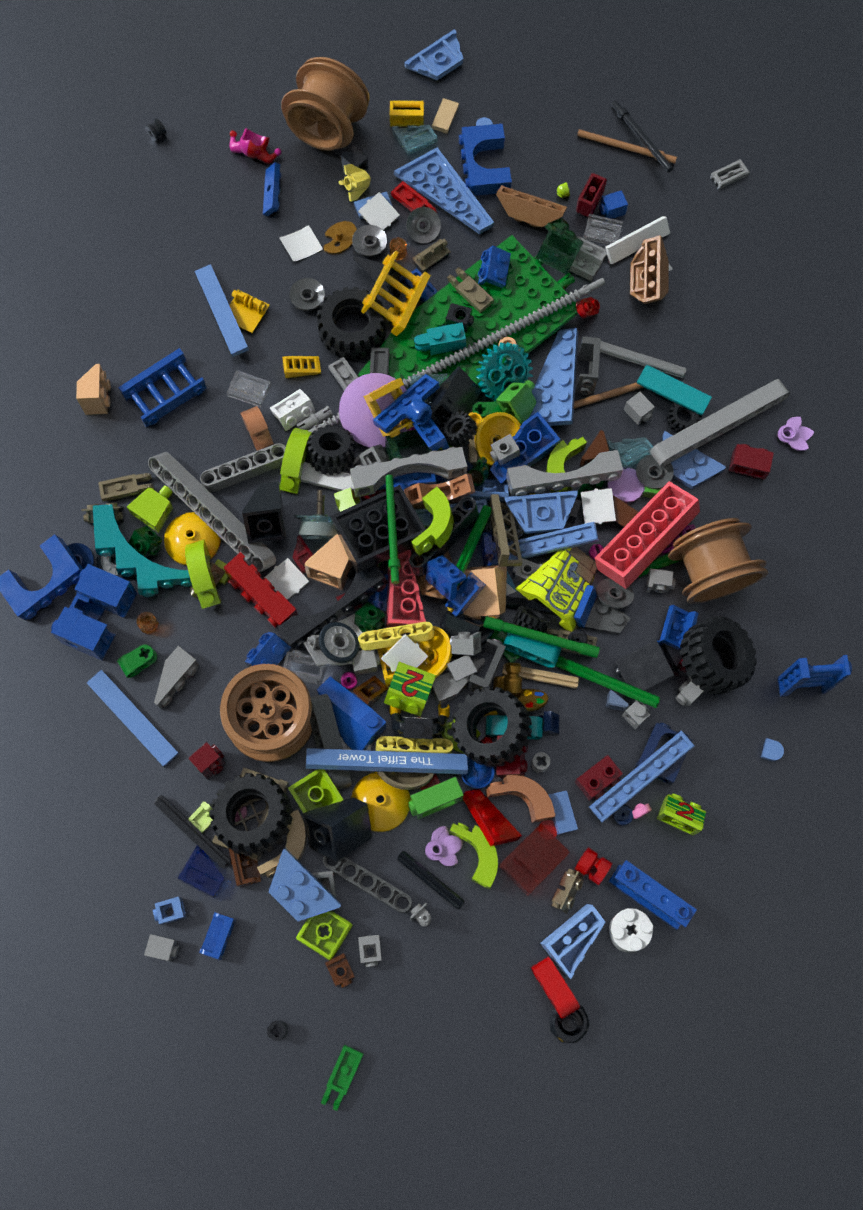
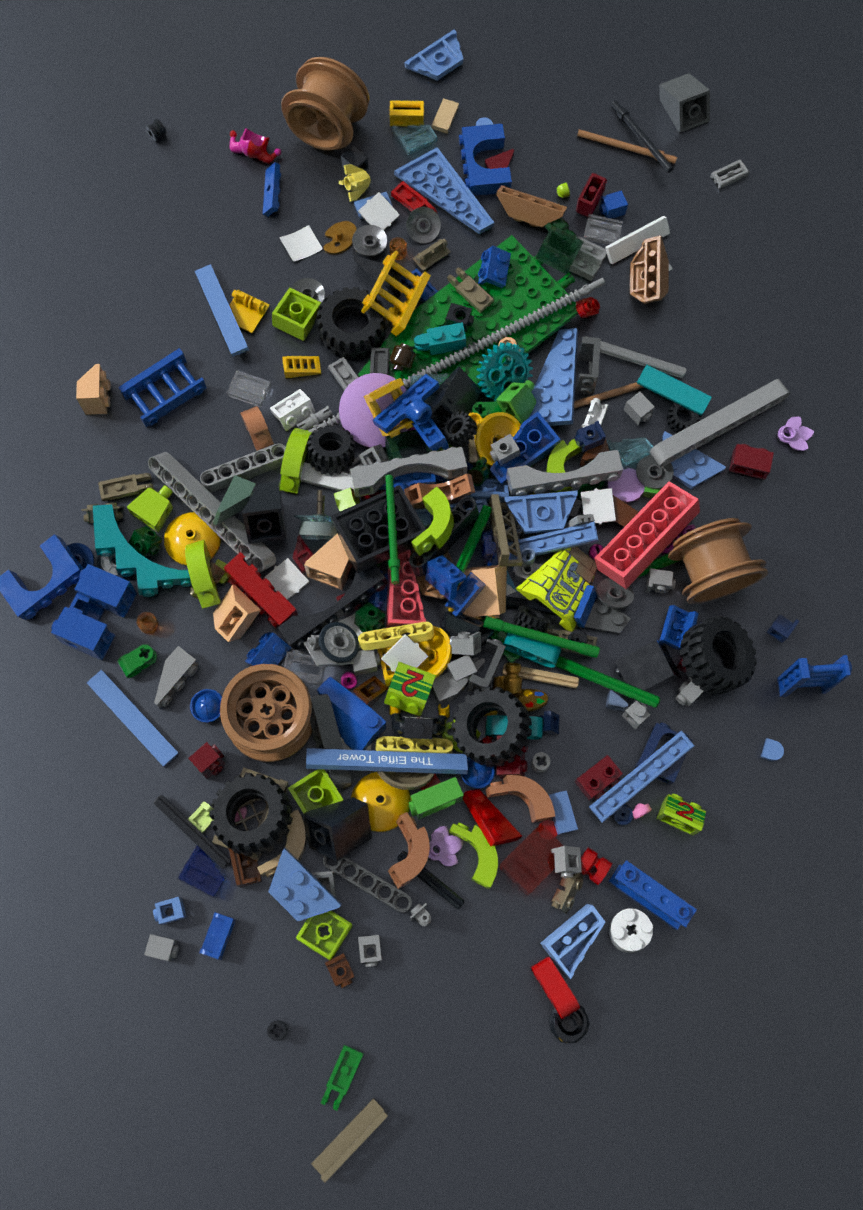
none -> blue hat [190,689,222,723]
none -> sand green slope [213,475,256,525]
none -> light nougat slope [213,585,261,642]
none -> lime slope [272,287,321,341]
none -> dark tan fence [311,1098,388,1182]
none -> nougat arch [388,812,430,889]
none -> dark brown head [390,343,416,372]
none -> dark red tile [484,149,514,169]
none -> sand blue hinge [521,548,536,565]
none -> light grey brick [551,846,582,878]
none -> light grey tile [564,514,595,529]
none -> dark blue brick [575,421,606,452]
none -> white hinge [582,398,608,436]
none -> dark grey slope [659,73,710,133]
none -> dark blue panel [767,614,799,643]

